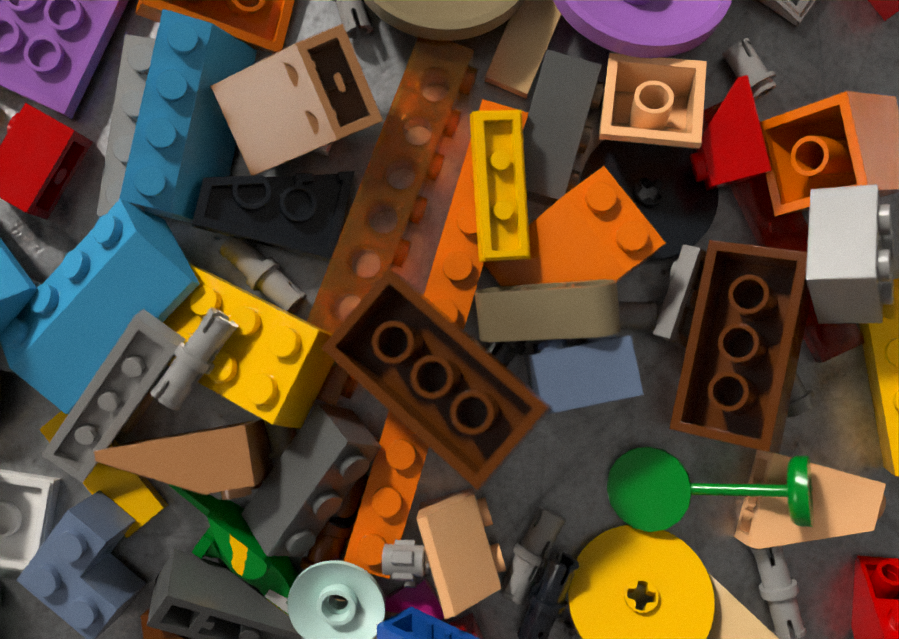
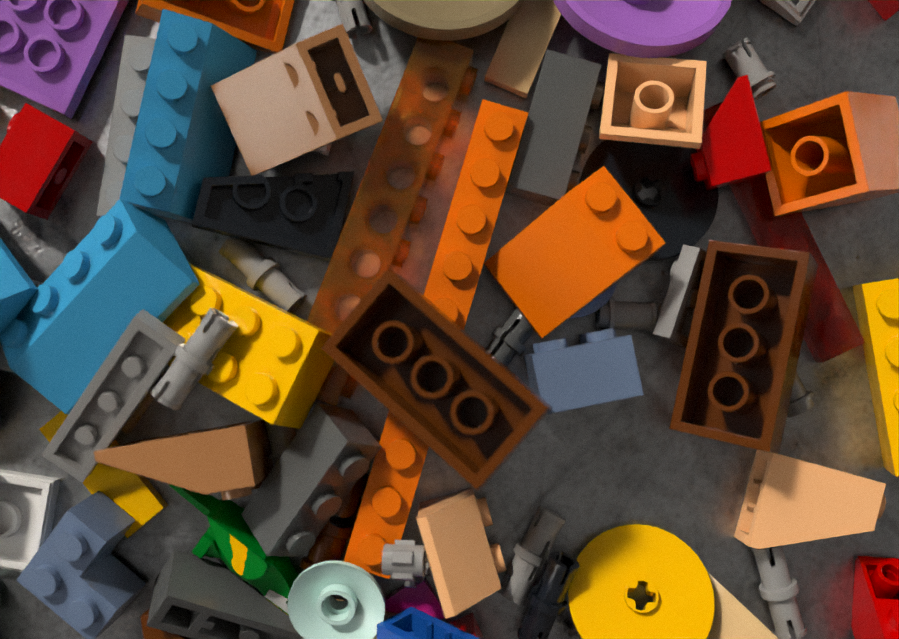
yellow tile [470,110,531,262] -> none
dark tan beam [475,279,621,342] -> none
green piece [607,446,813,532] -> none
brick [806,184,894,324] -> none

